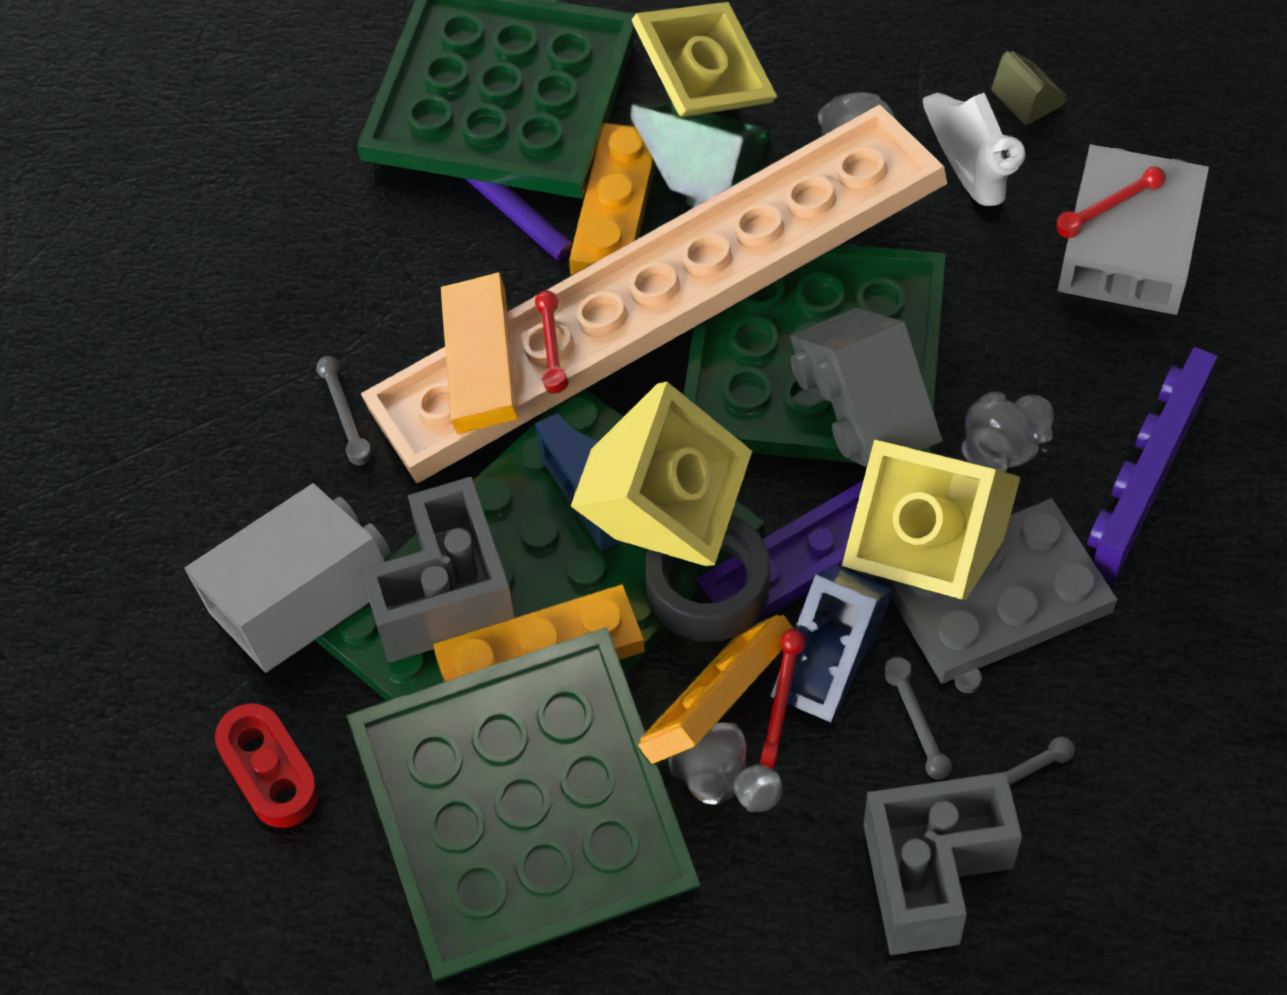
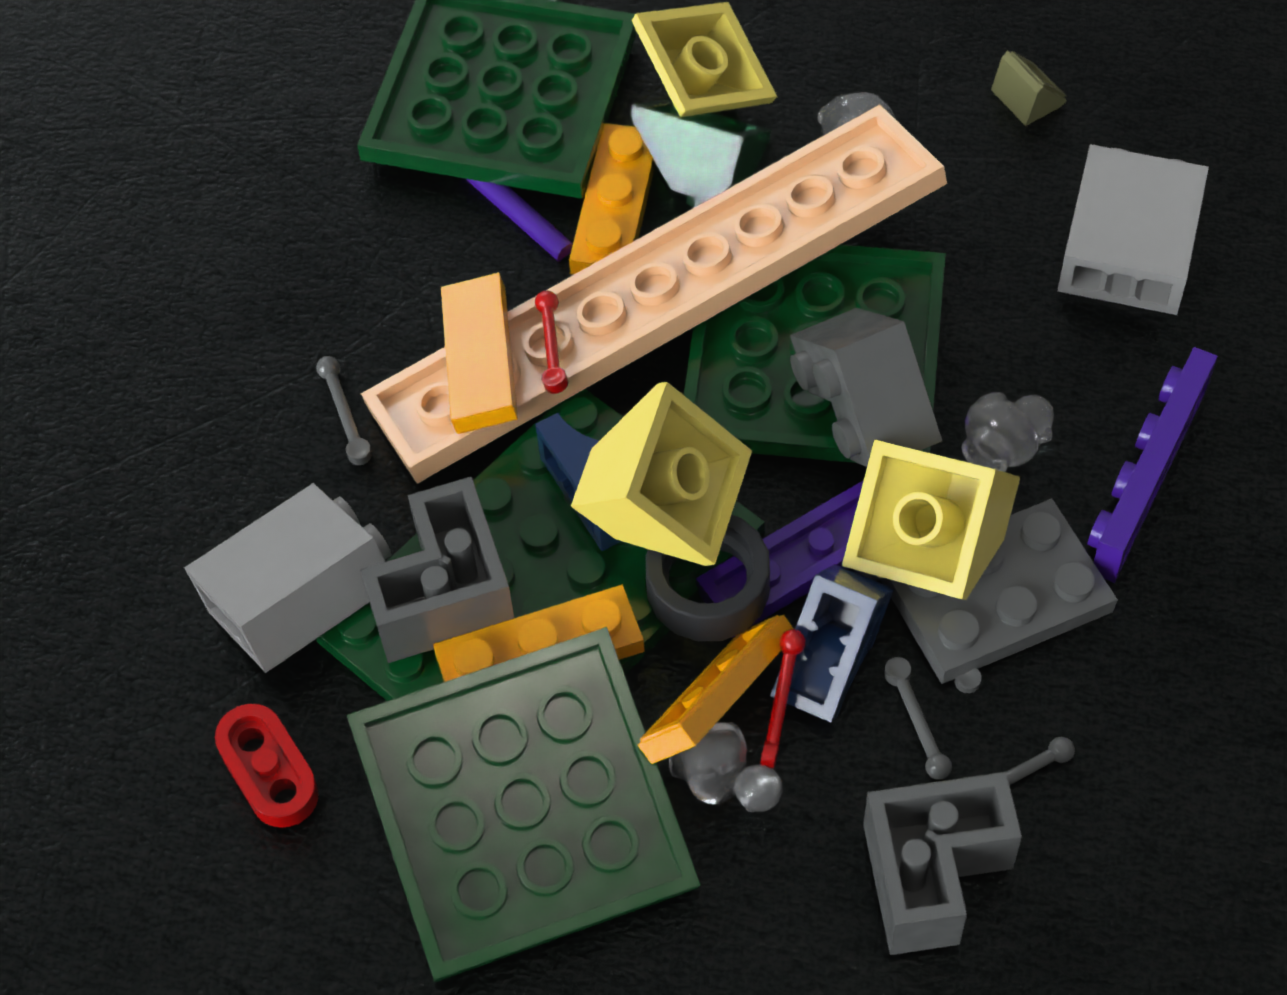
white arm [923,93,1025,206] -> none
red hinge [1057,166,1166,238] -> none

